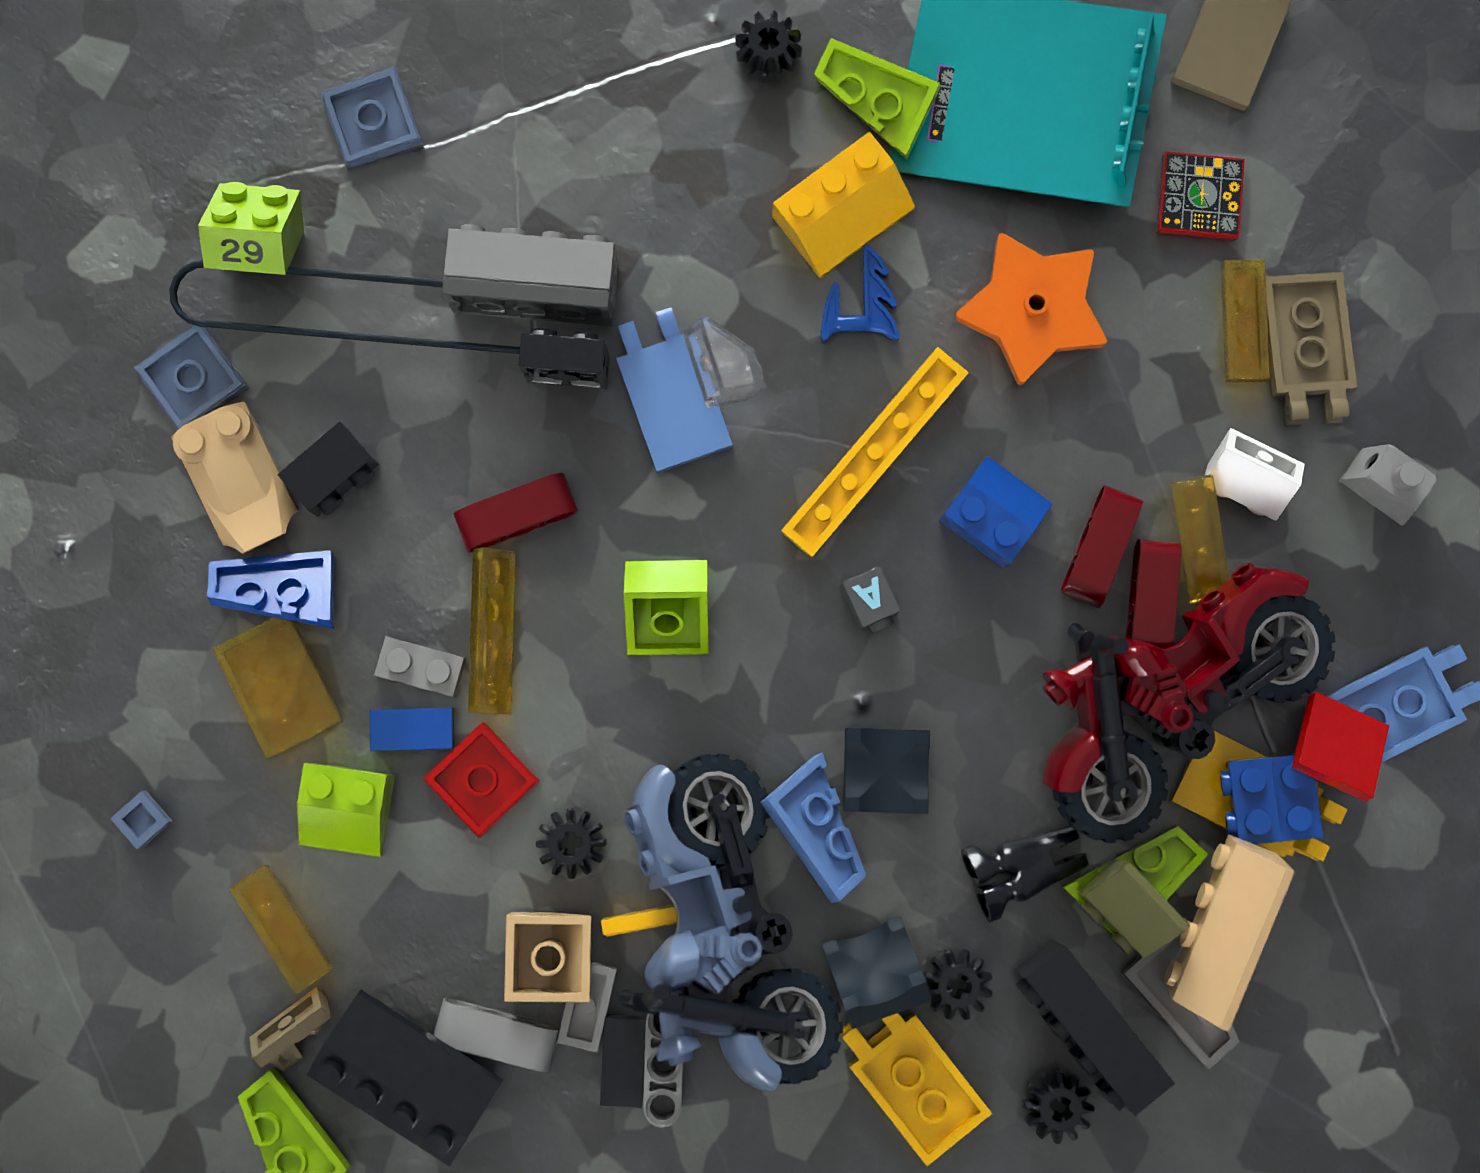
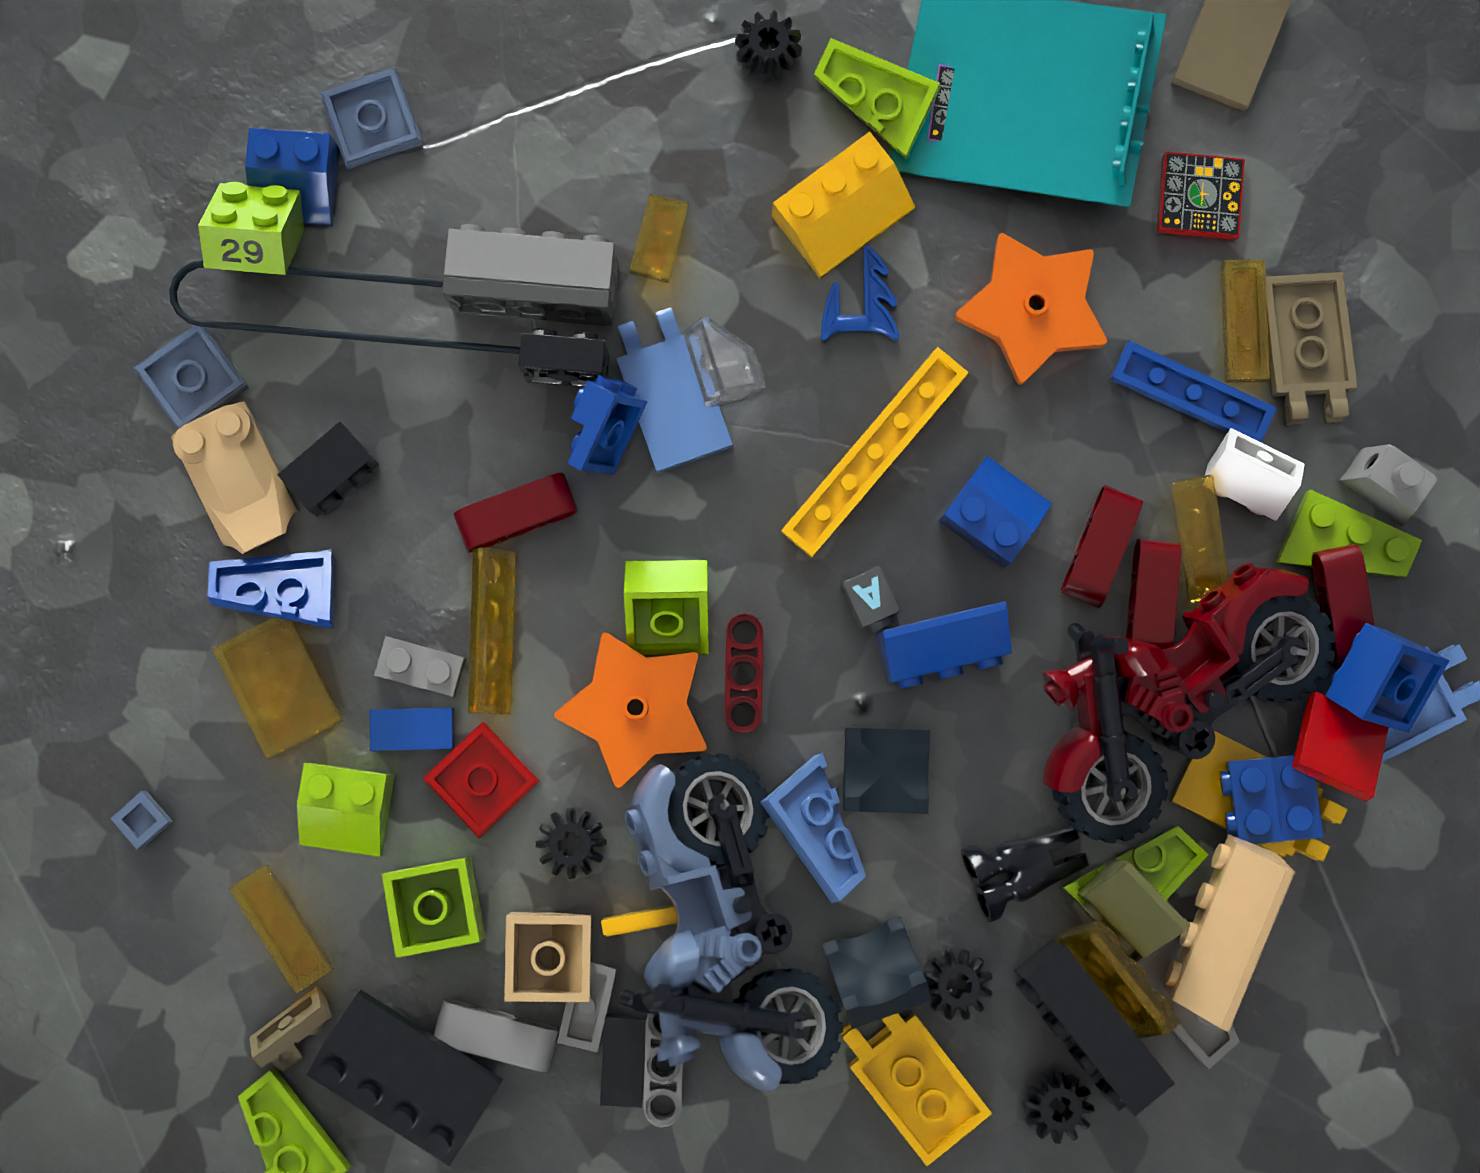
none -> blue slope [245,128,340,226]
none -> lime brick [382,856,486,958]
none -> orange plate [554,632,707,788]
none -> blue plate [567,375,648,474]
none -> clear yellow plate [630,194,689,283]
none -> dark red beam [724,613,763,734]
none -> blue slope [876,601,1012,689]
none -> clear yellow plate [1055,920,1181,1038]
none -> blue plate [1109,340,1277,443]
none -> lime wing [1274,489,1422,578]
none -> dark red beam [1311,544,1375,667]
none -> blue slope [1325,623,1450,733]

